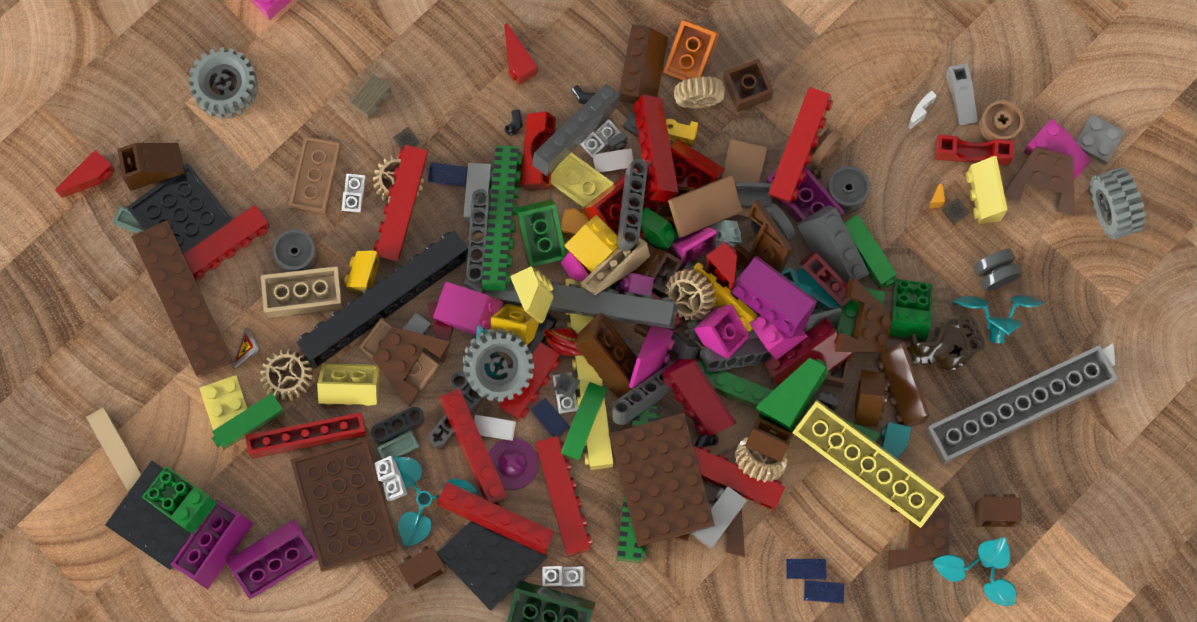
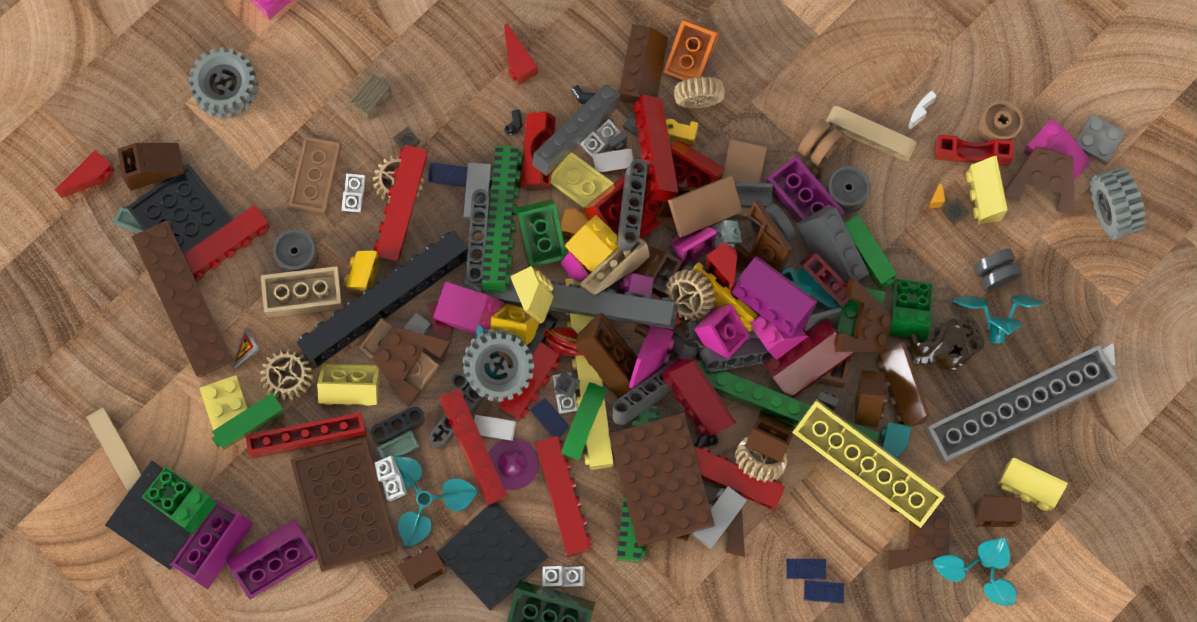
red brick [437,482,555,555] -> none
green slope [640,208,679,249] -> none
reddish brown brick [723,59,774,112] -> none
green slope [756,358,829,431] -> none
red brick [768,87,834,204] -> none
light grey slope [946,63,978,126] -> none
none -> tan beam [826,106,917,161]
none -> light yellow slope [997,457,1068,511]

